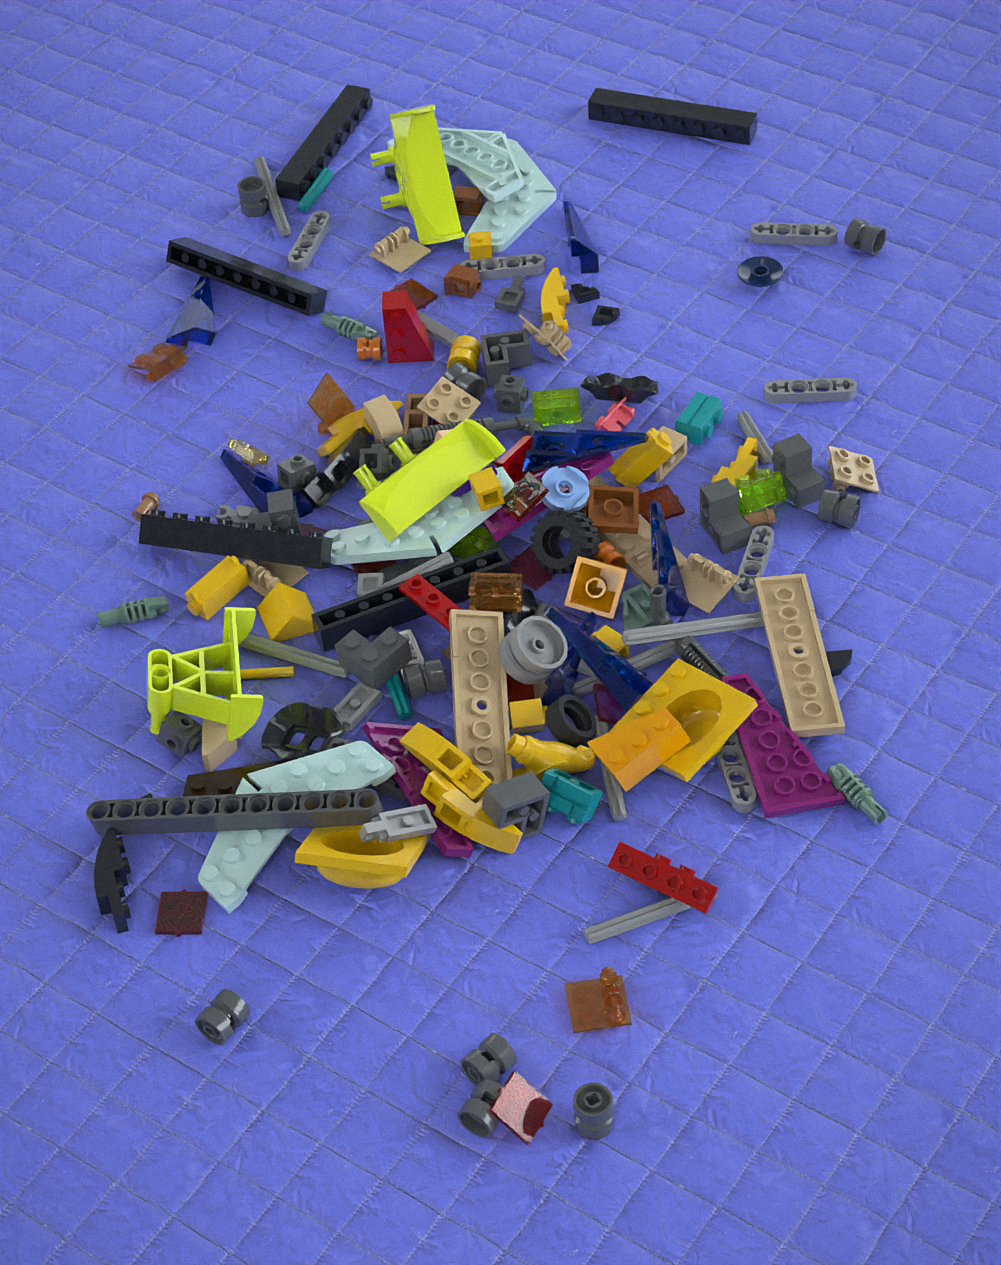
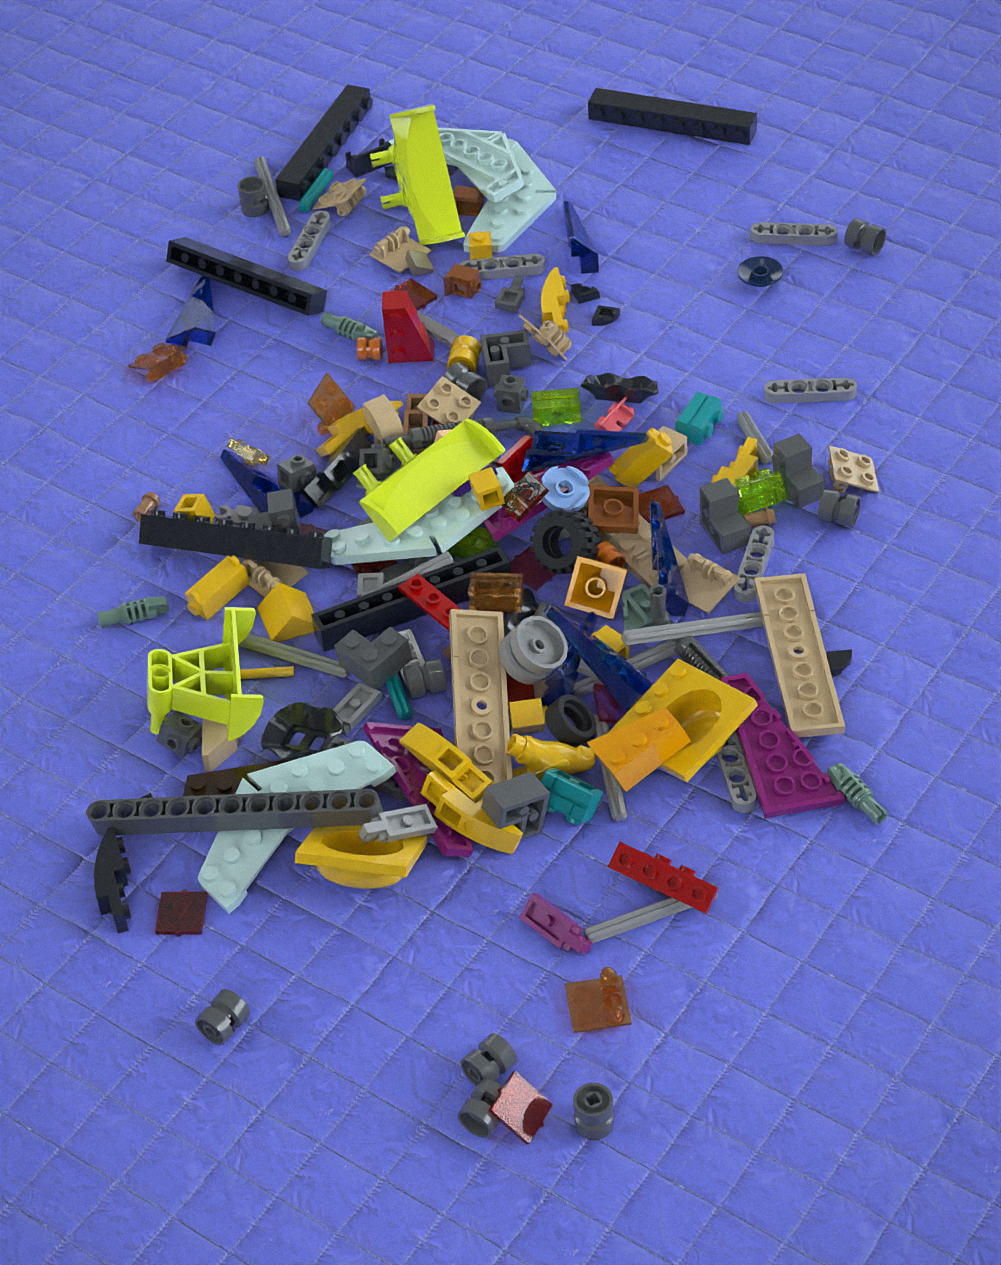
none -> yellow brick [174,494,215,521]
none -> tan hinge [313,178,366,216]
none -> black hinge [345,138,392,178]
none -> dark tan slope [405,250,434,277]
none -> magenta hinge [519,893,593,953]

